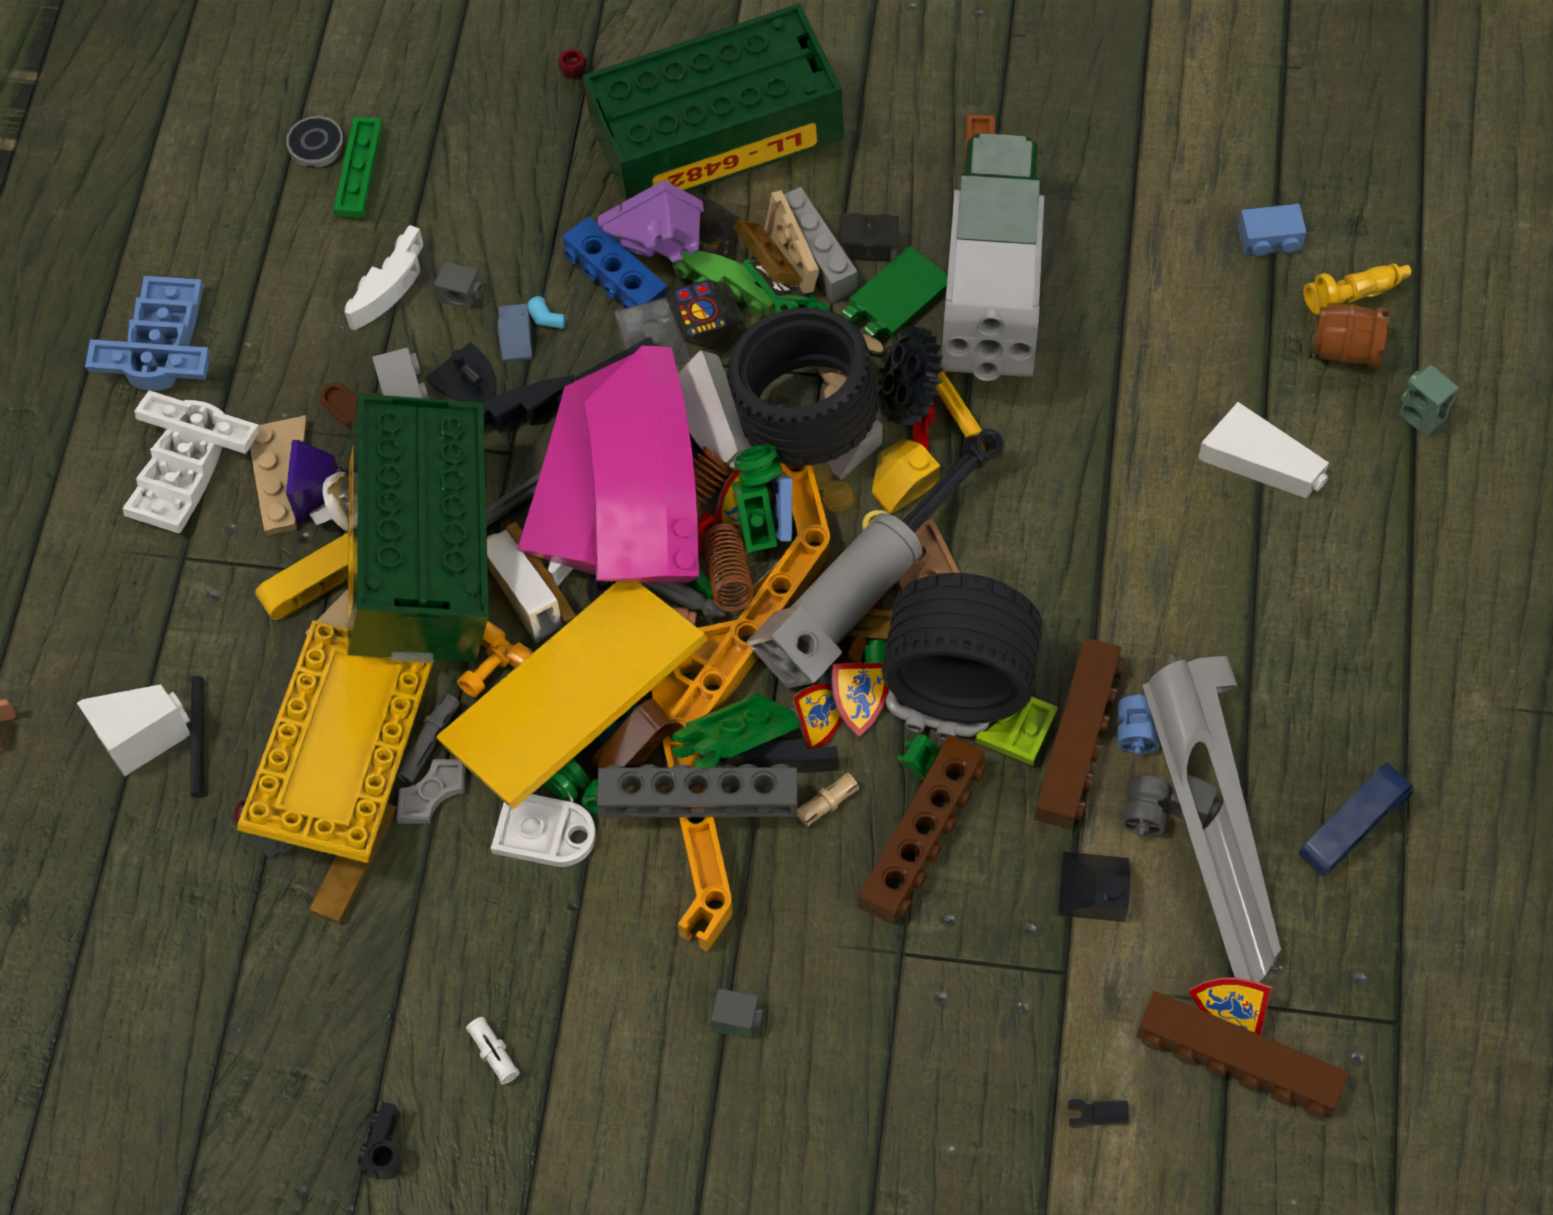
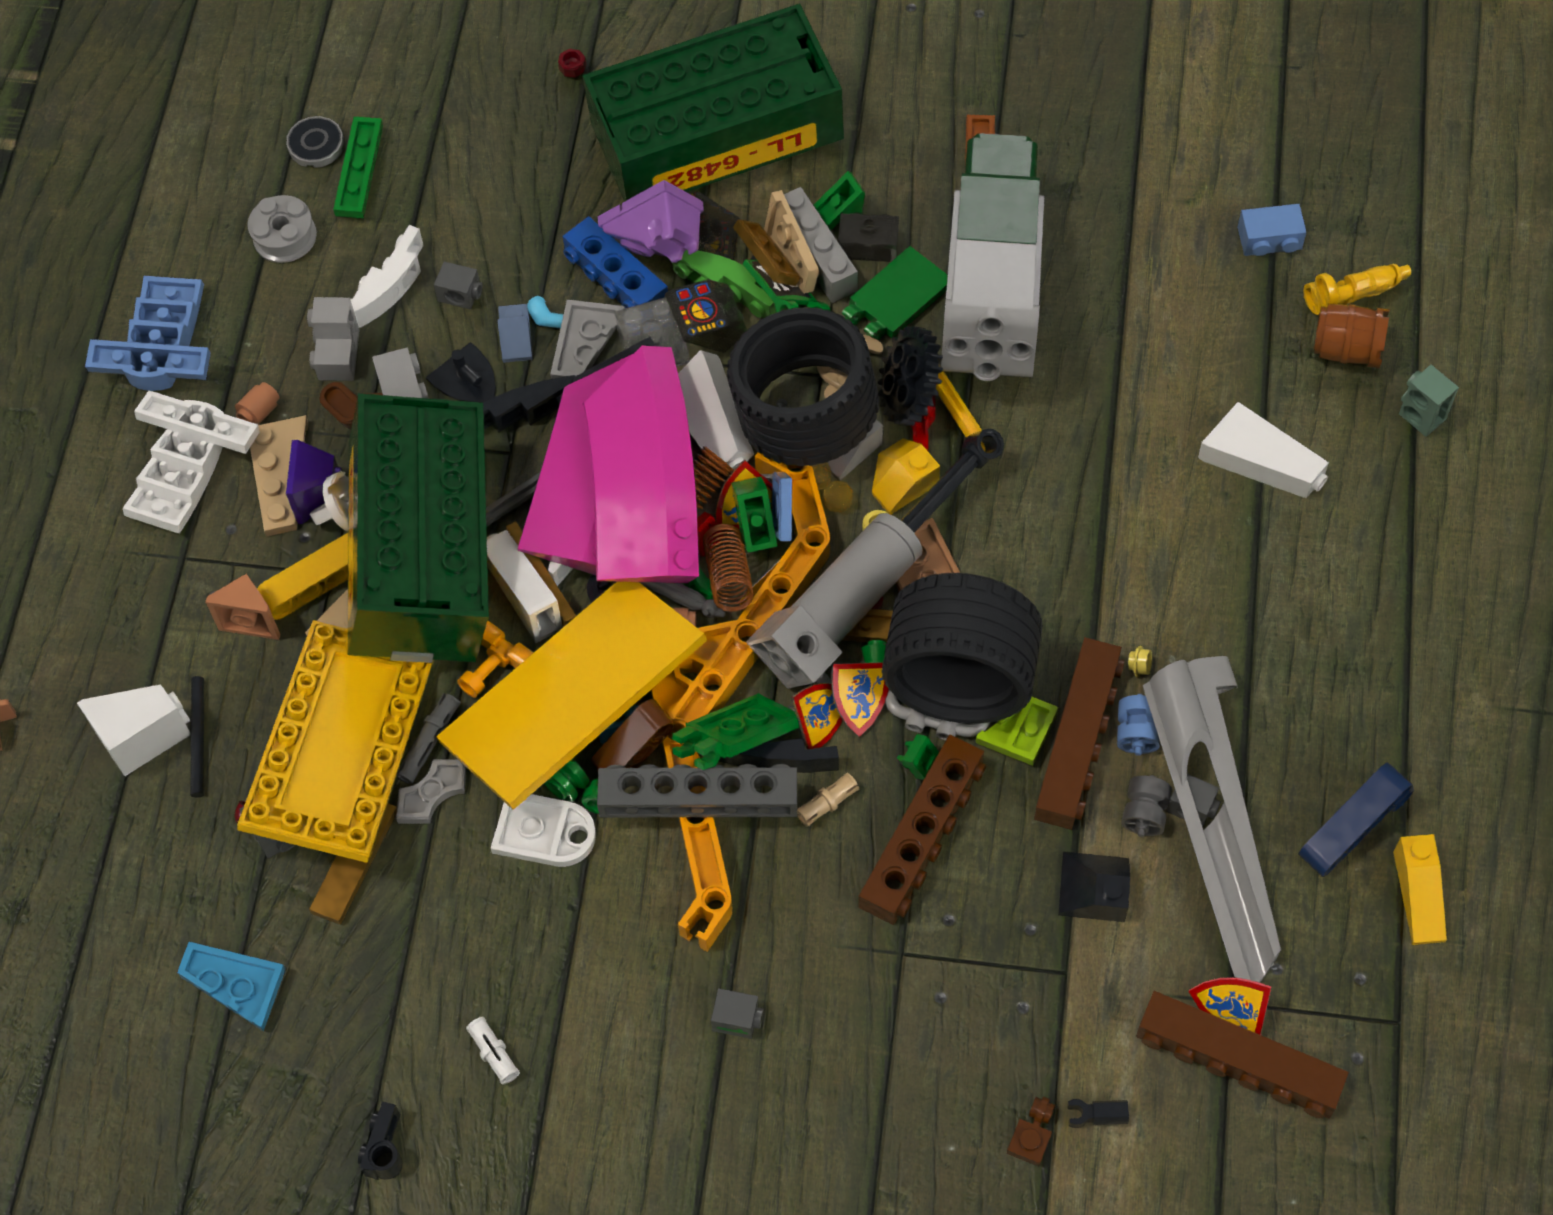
green wheel [733,444,782,486] -> none
reddish brown tile [833,635,867,664] -> none
none -> dark azure wing [177,942,286,1031]
none -> nougat slope [206,573,281,640]
none -> nougat brick [235,382,280,425]
none -> light grey wheel [248,195,317,263]
none -> light grey brick [307,297,360,381]
none -> light grey wing [550,300,626,379]
none -> green slope [813,171,865,231]
none -> reddish brown plate [1007,1096,1055,1167]
none -> light yellow plate [1128,646,1152,677]
none -> yellow slope [1393,834,1447,945]

